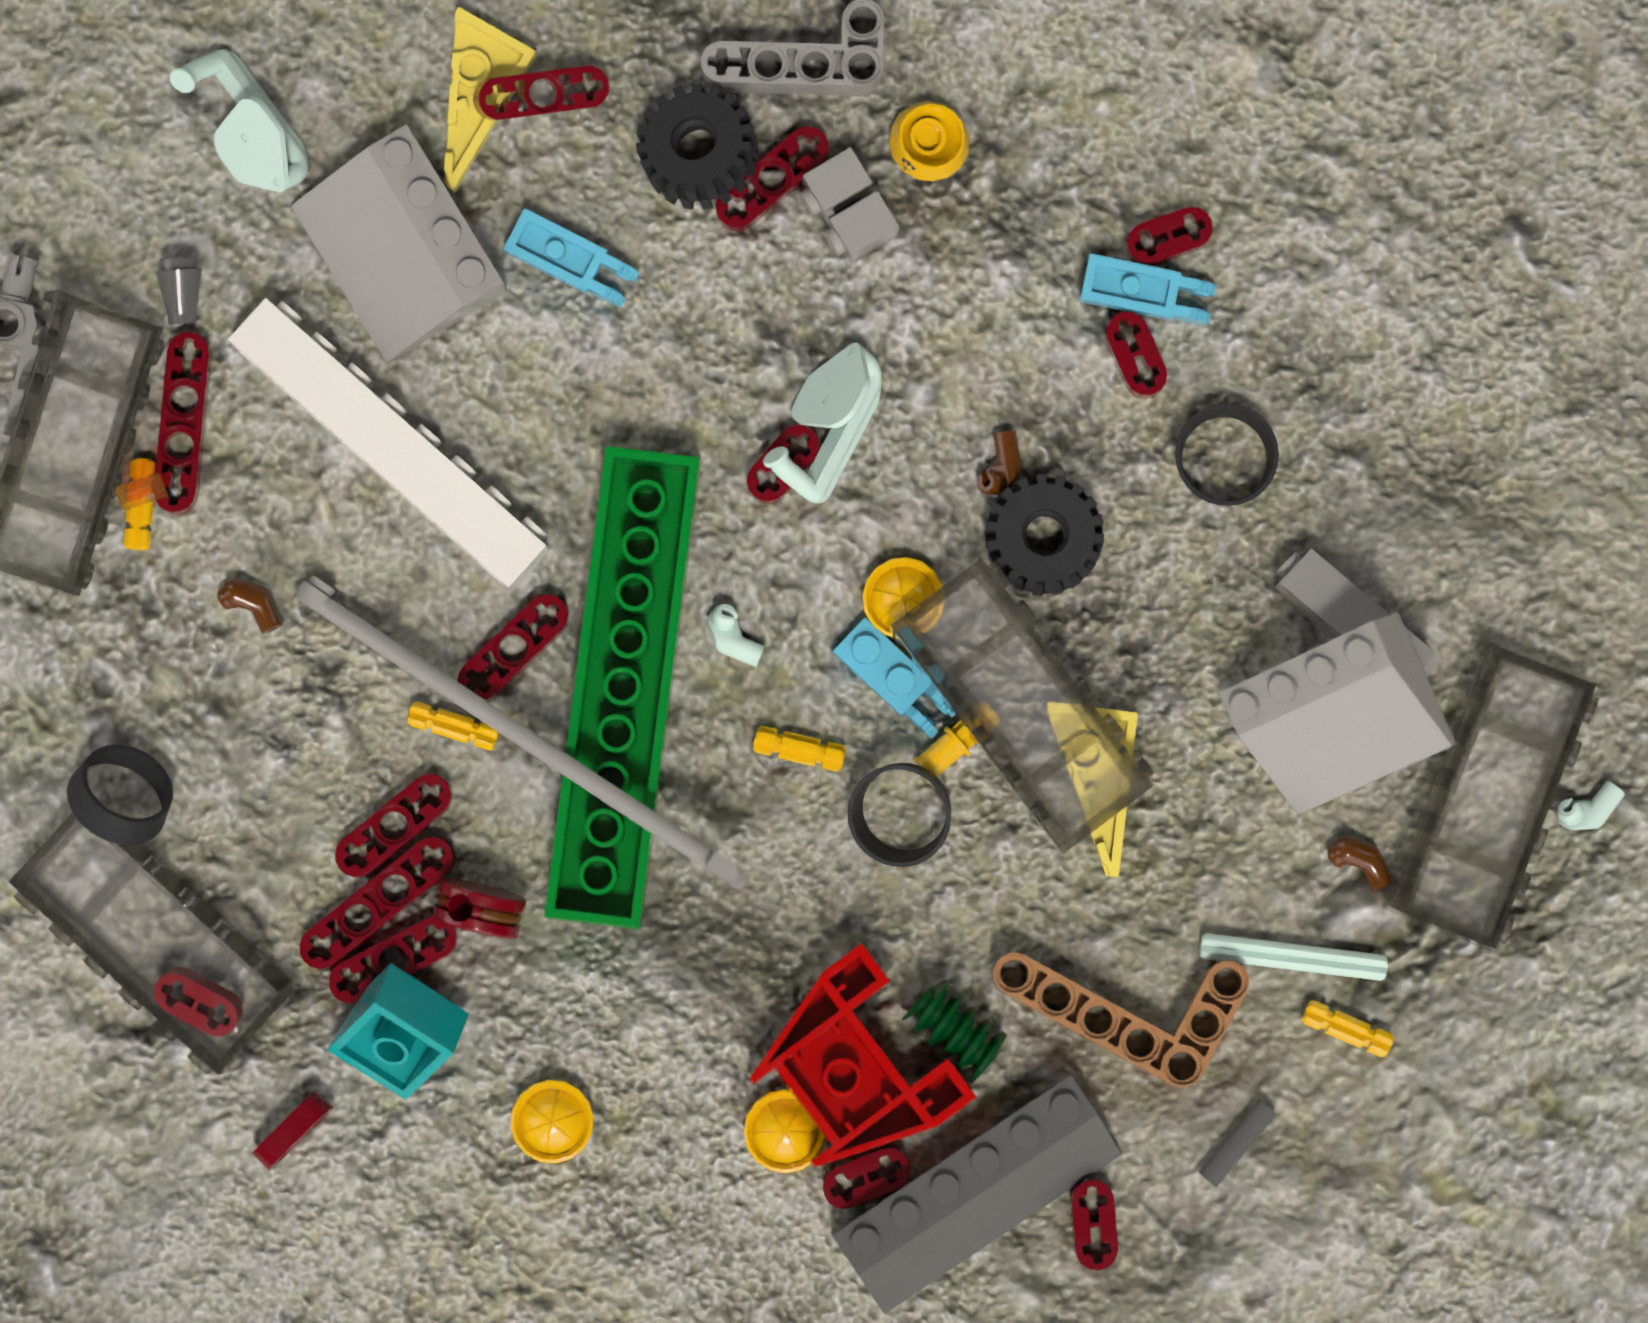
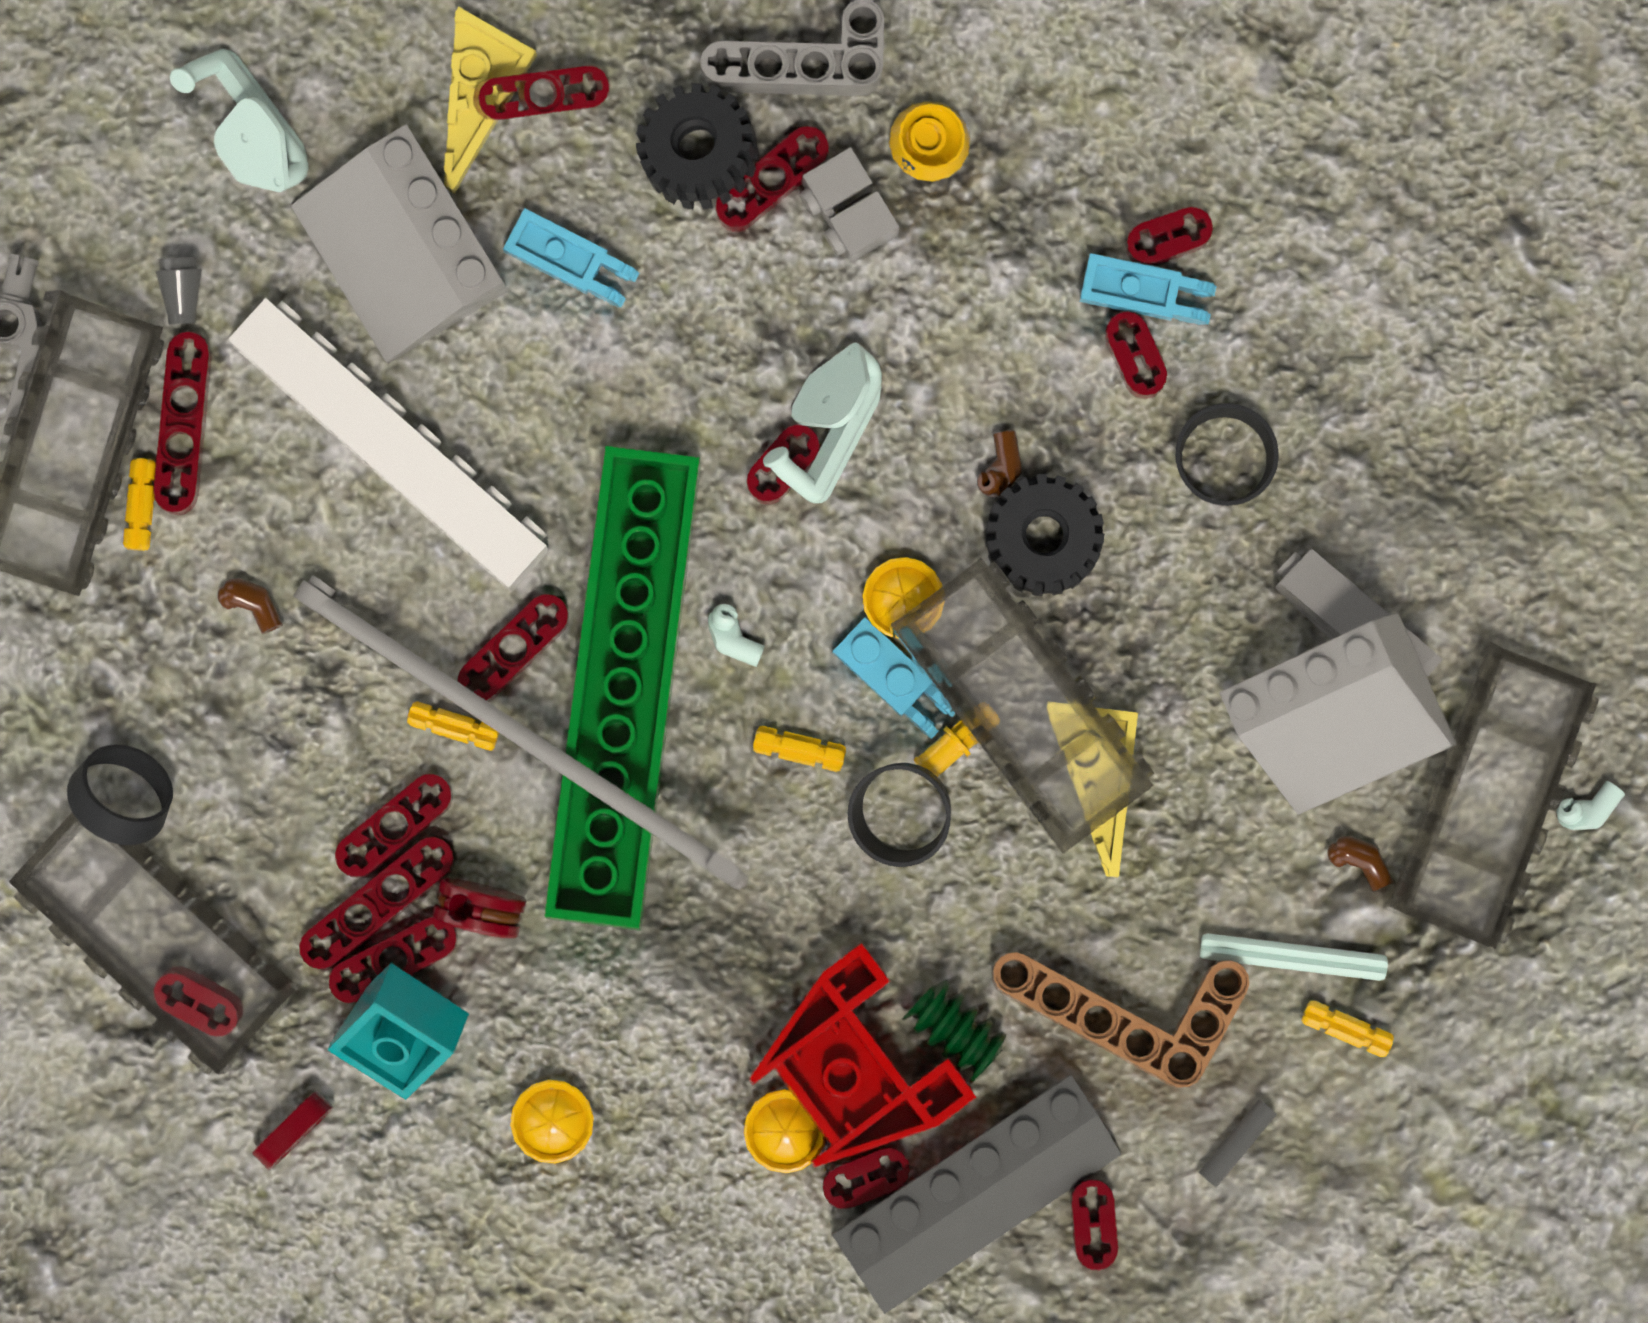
clear orange tile [115,473,169,511] -> none

